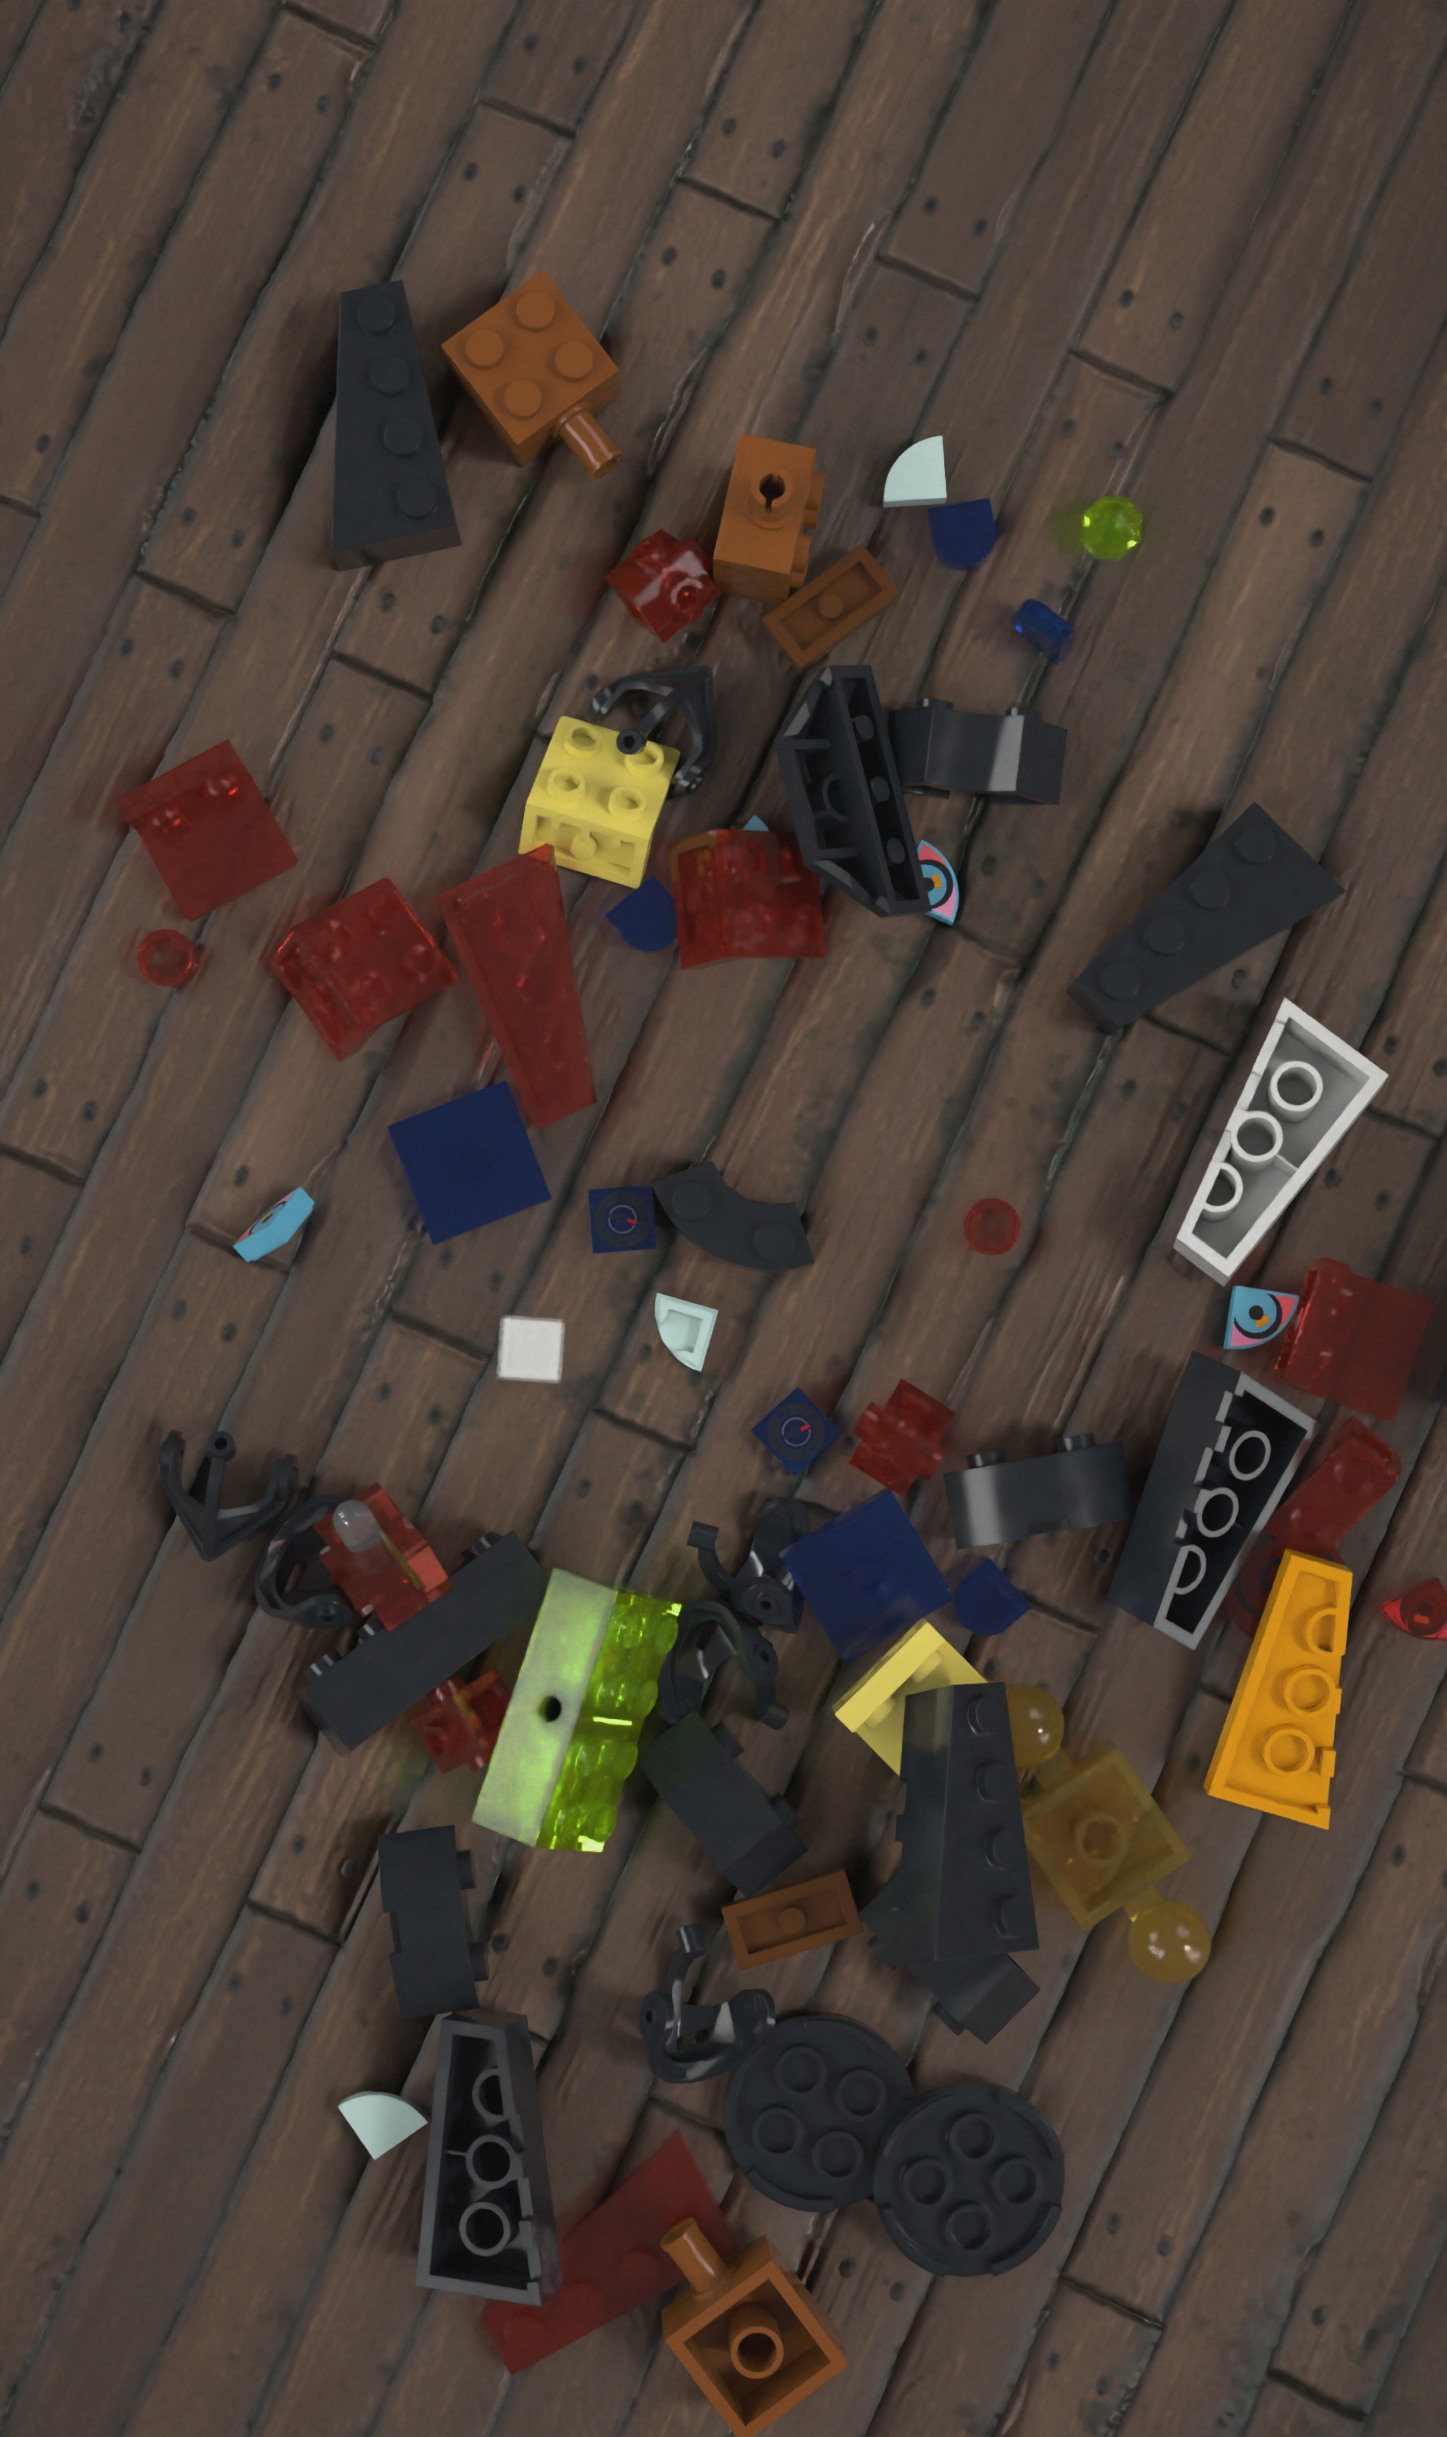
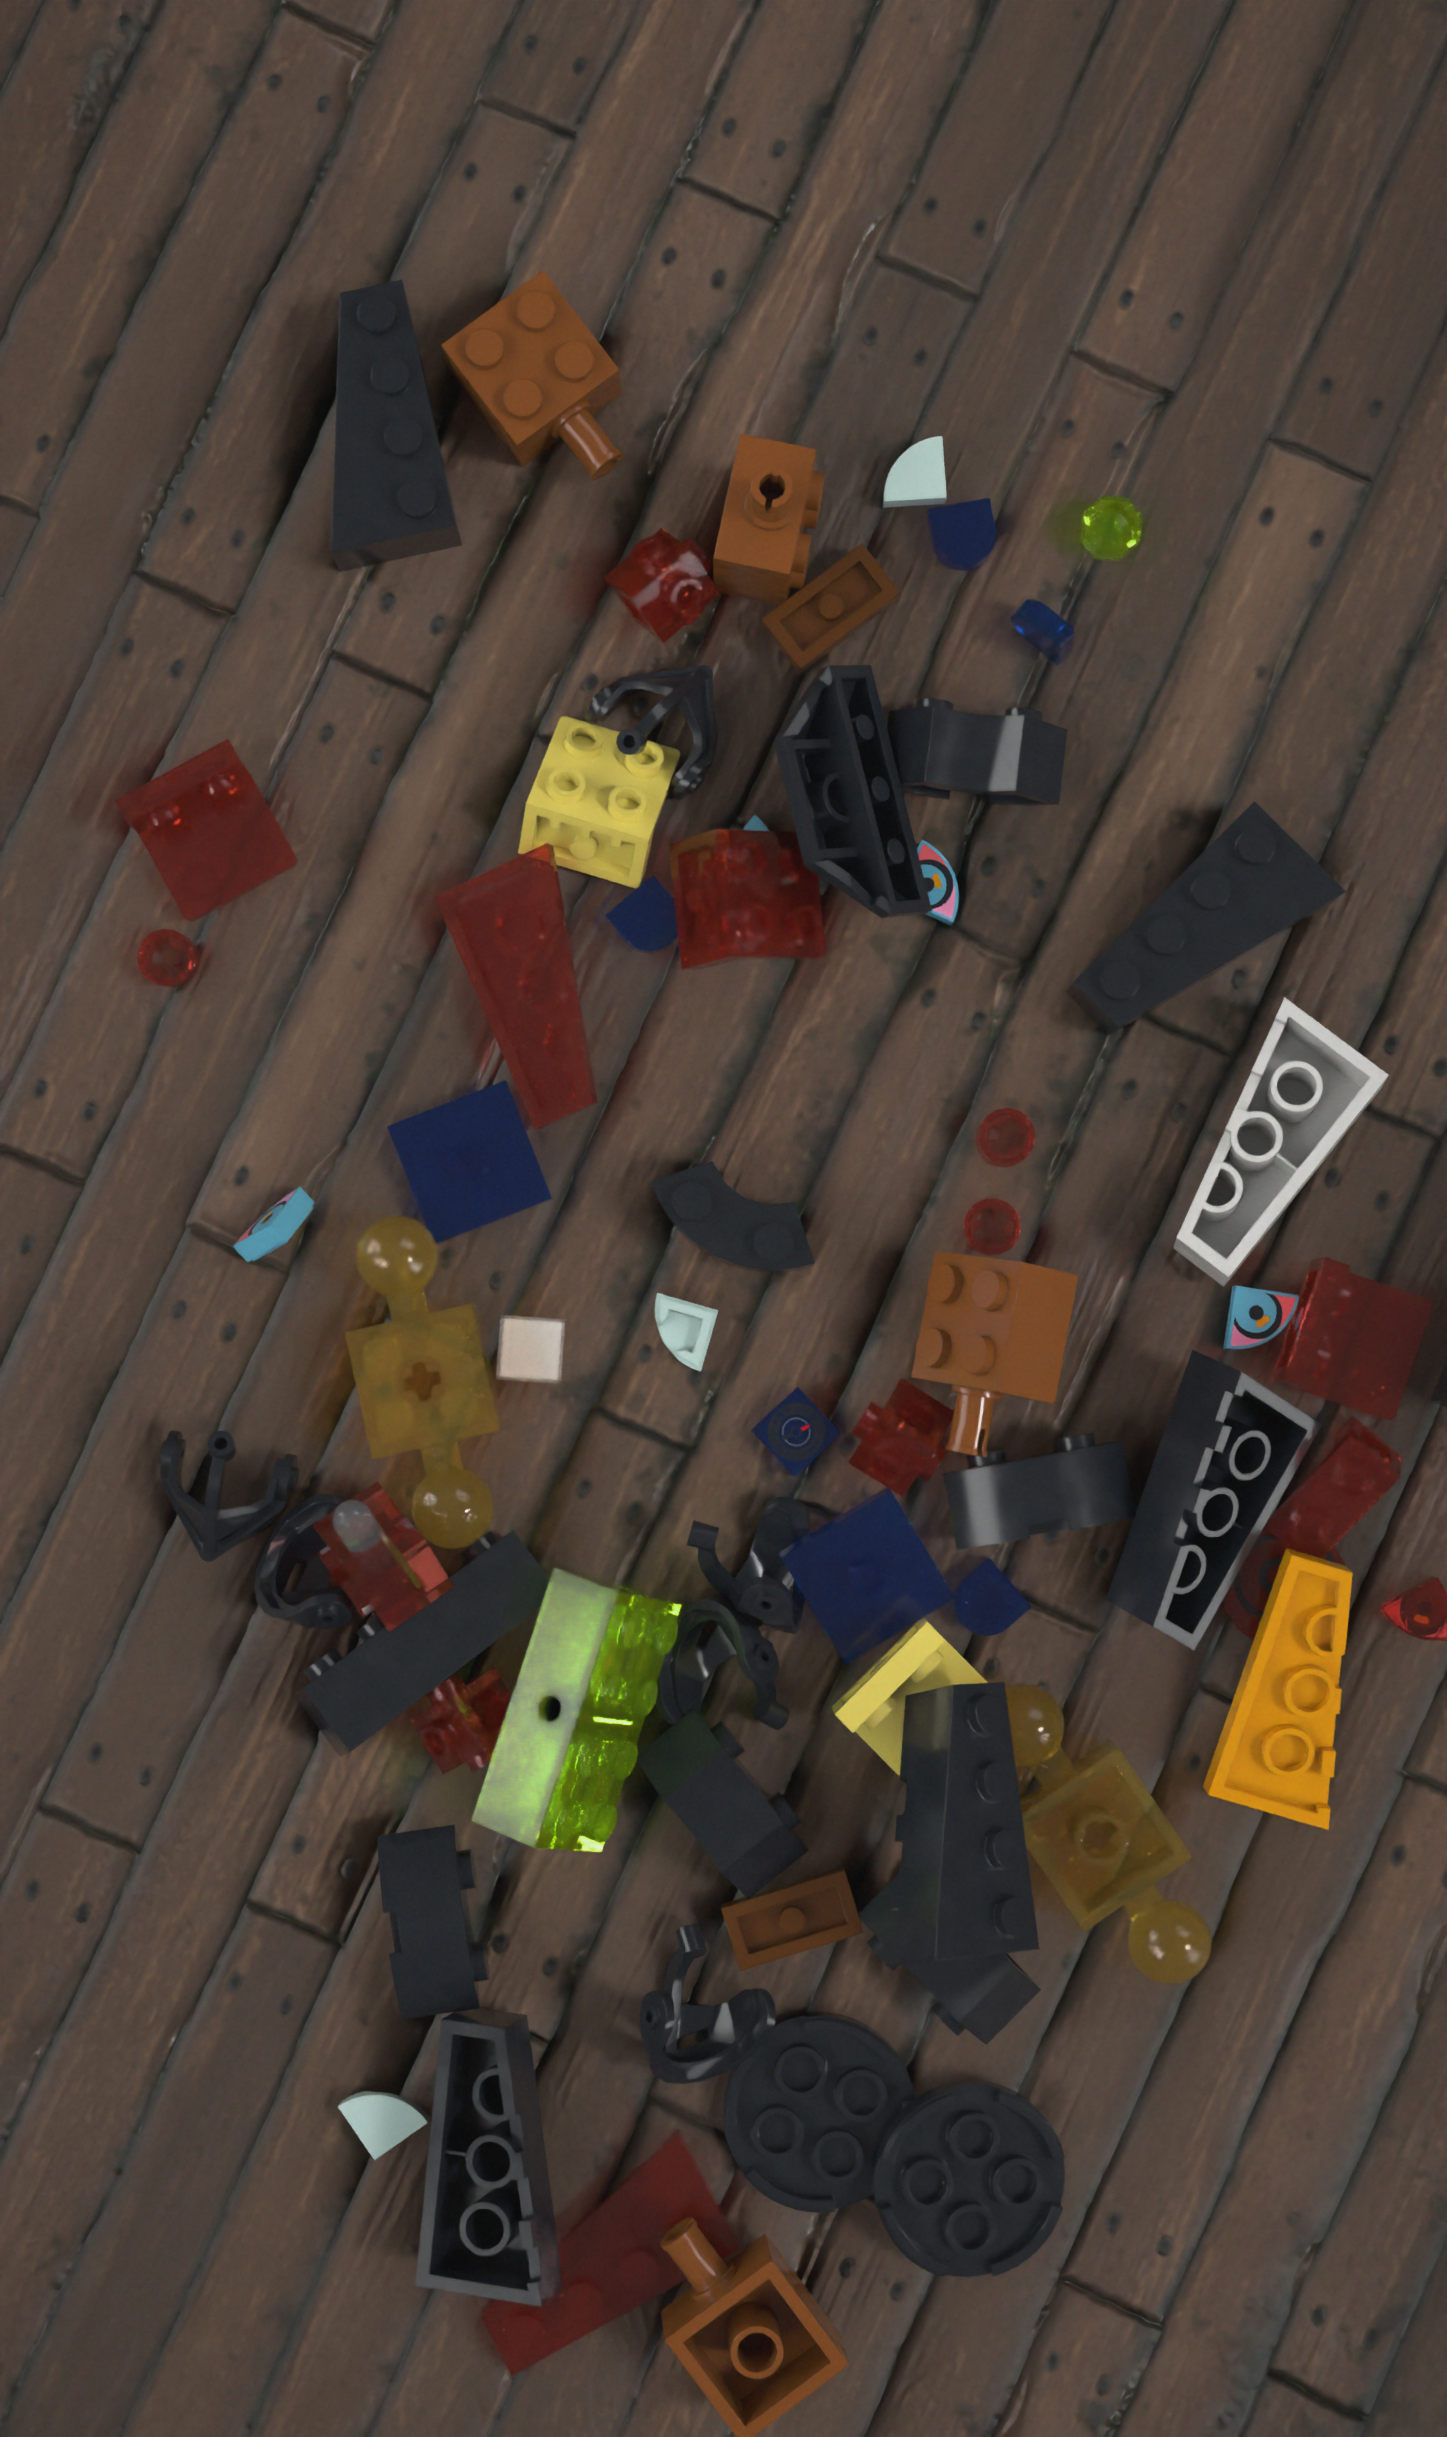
clear red bracket [267,878,458,1062] -> none
clear blue tile [588,1185,657,1254] -> none
none -> clear yellow brick [345,1215,505,1549]
none -> dark orange brick [911,1251,1079,1457]
none -> clear red bush [975,1108,1036,1168]

